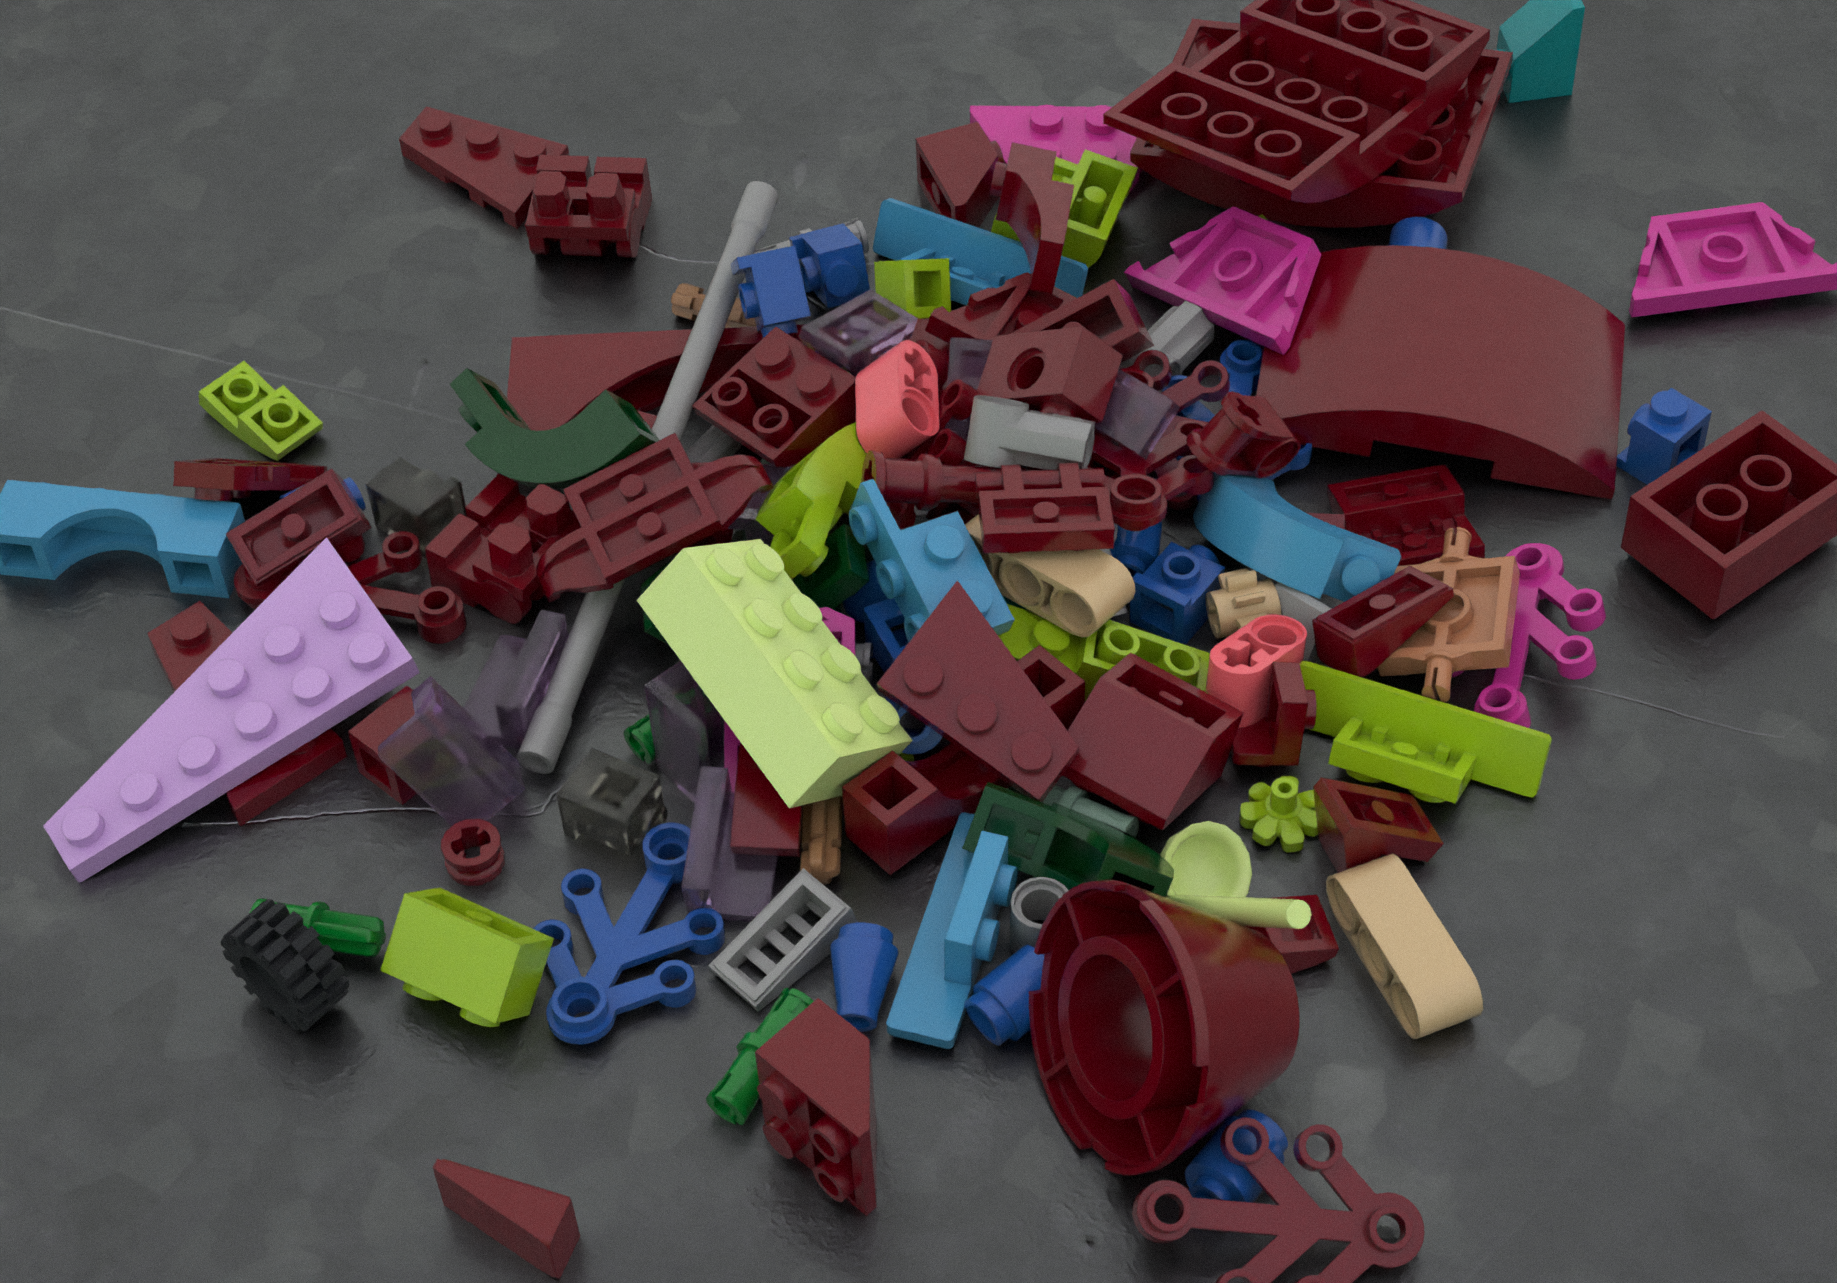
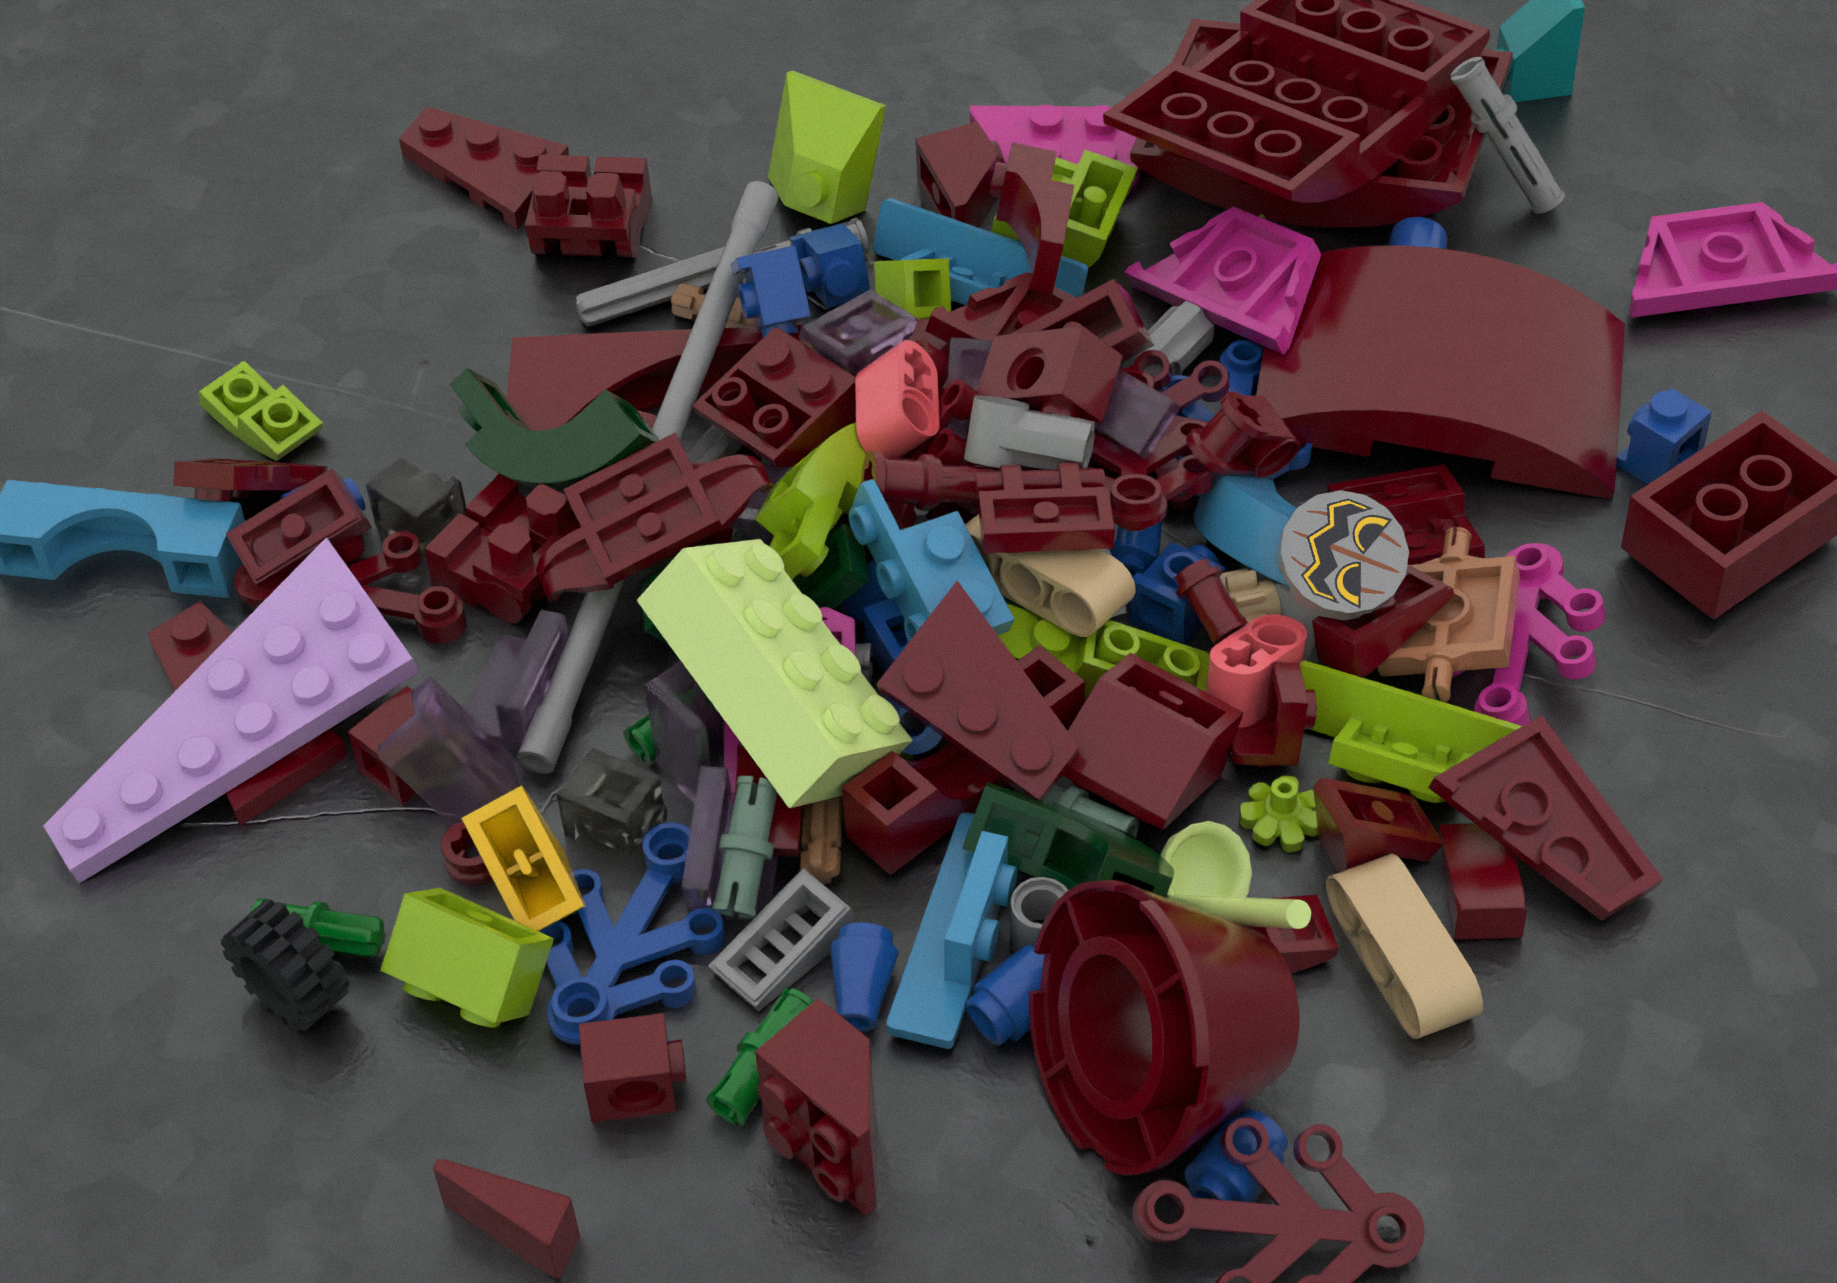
none -> yellow slope [461,786,586,932]
none -> light grey axle [576,247,725,327]
none -> dark red brick [579,1013,687,1122]
none -> sand green pin [712,776,778,919]
none -> lime slope [768,70,886,224]
none -> dark red pin [1174,558,1248,645]
none -> light grey tile [1276,490,1409,621]
none -> dark red wing [1428,715,1663,921]
none -> dark red slope [1438,823,1527,939]
none -> light grey pin [1450,57,1565,214]

